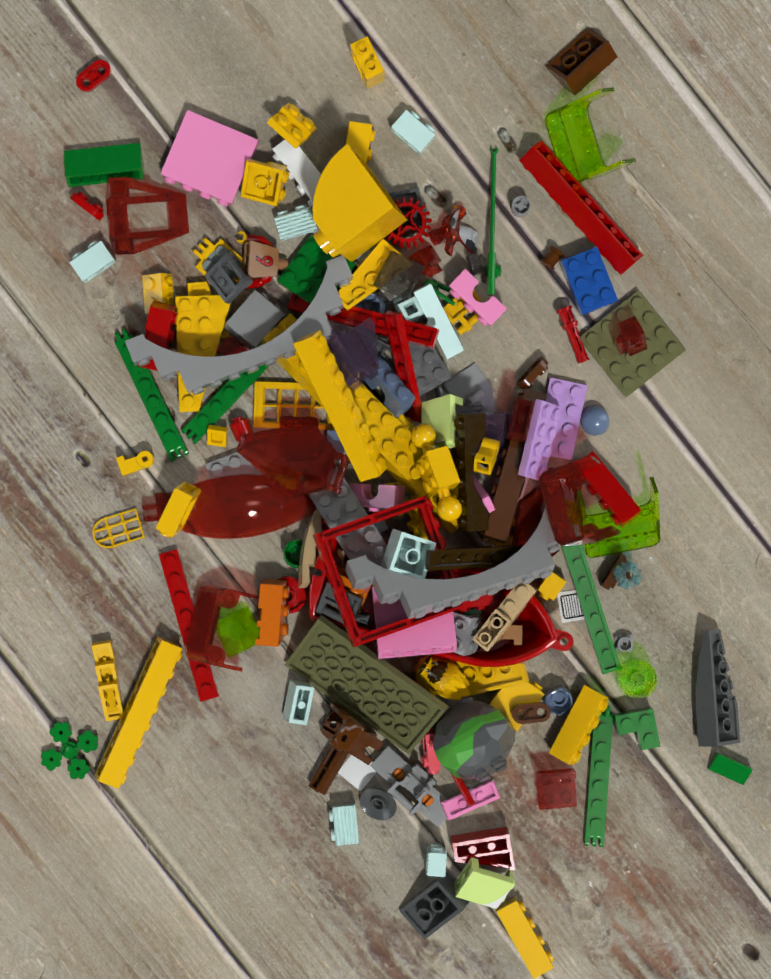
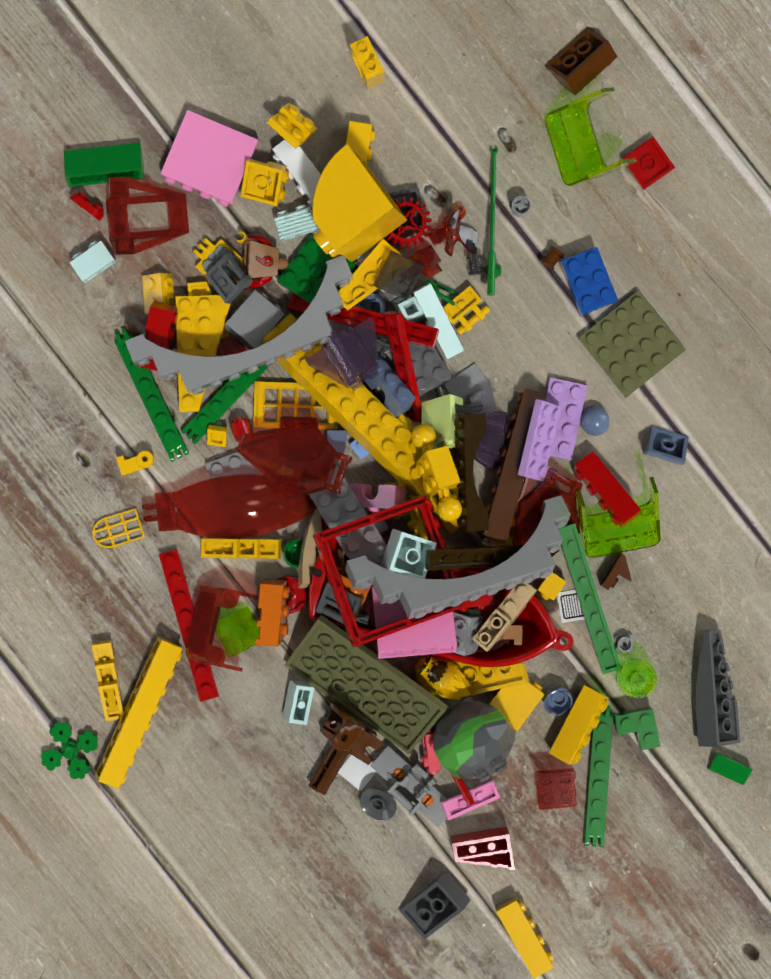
red plate [76,60,111,93] -> none
yellow window [155,481,201,538] -> none
yellow brick [293,330,387,482] -> none
light aqua brick [329,803,359,846] -> none
light aqua brick [391,110,435,155] -> none
light aqua brick [425,843,447,877] -> none
bright pink arch [448,269,507,327] -> none
yellowish green panel [454,857,515,909] -> none
bright pink tile [473,474,495,513] -> none
yellow leg [474,437,500,475] -> none
clear red brick [506,398,535,443] -> none
reddish brown plate [511,702,551,724] -> none
reddish brown plate [516,357,548,390] -> none
red brick [519,140,643,275] -> none
clear red windscreen [539,455,621,546] -> none
red pin [555,305,590,364] -> none
clear light blue brick [613,561,643,590] -> none
clear red brick [615,316,647,356] -> none
none -> yellow slope [201,538,281,559]
none -> red plate [621,136,675,191]
none -> sand blue slope [643,426,689,465]

